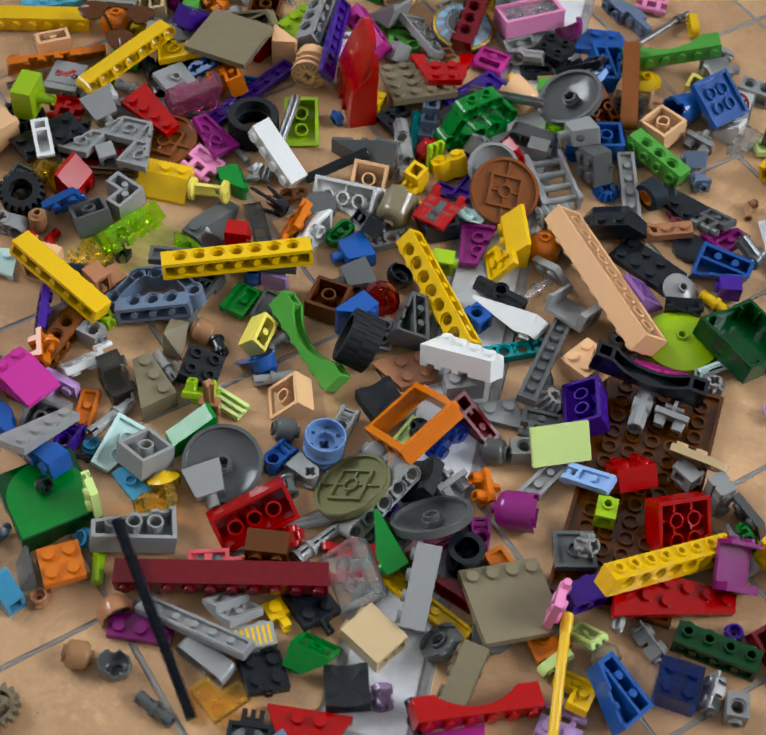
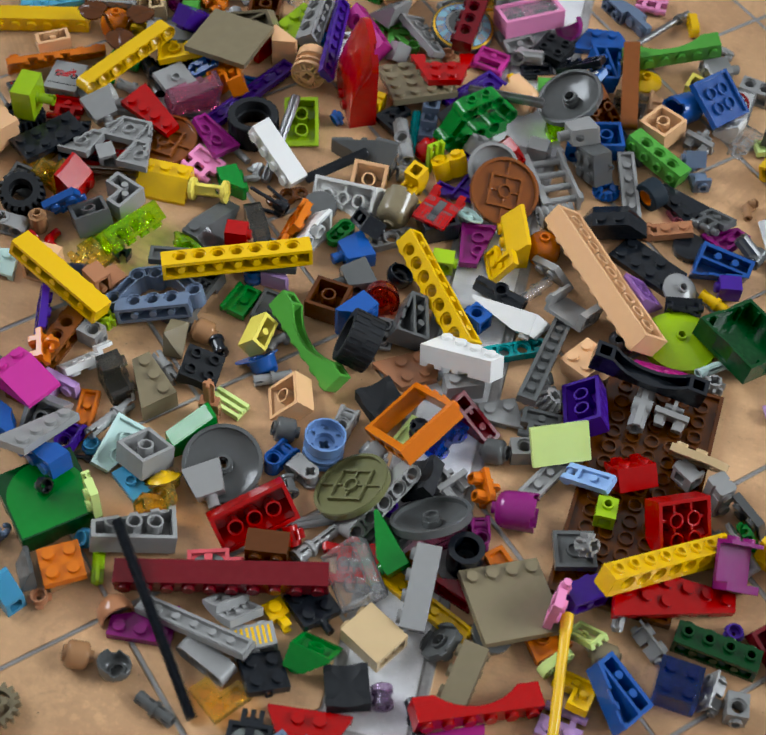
white slope [30,117,55,159] -> none
lime hips [181,377,221,409] -> none
dark grey beam [508,121,558,154] -> none

